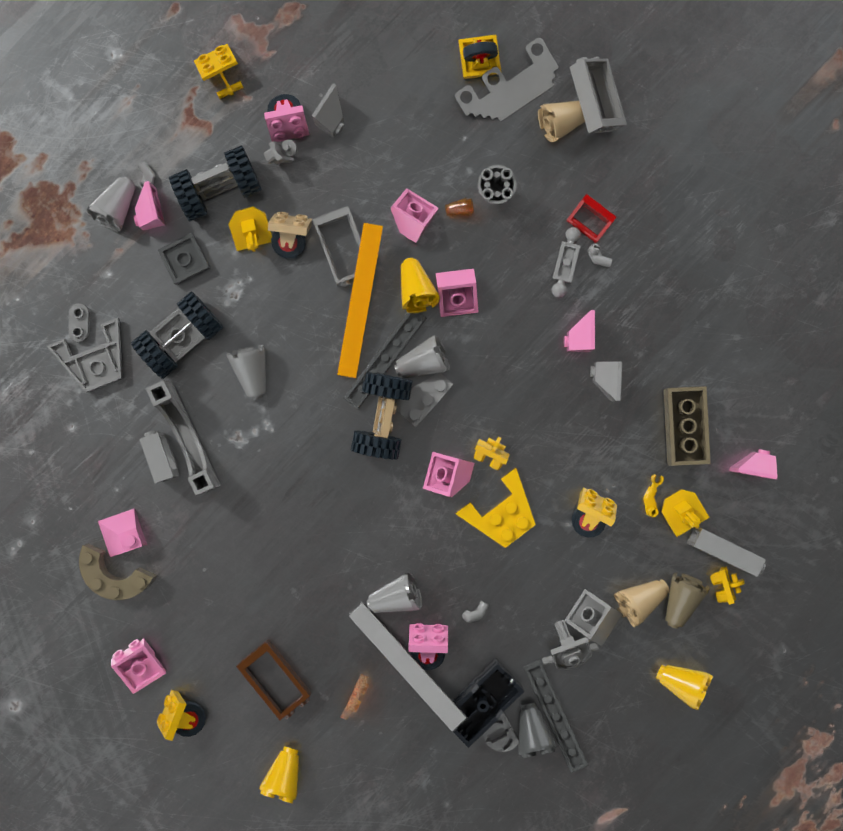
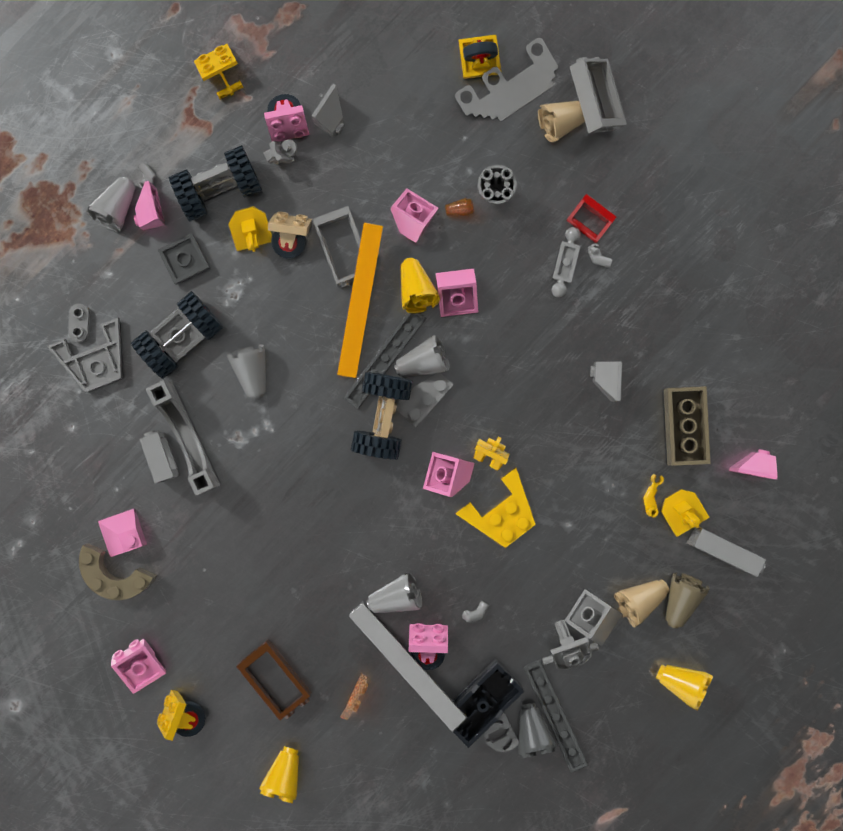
bright pink slope [564,310,595,352] -> none
yellow plate [572,487,617,538] -> none
yellow hips [710,566,745,605] -> none

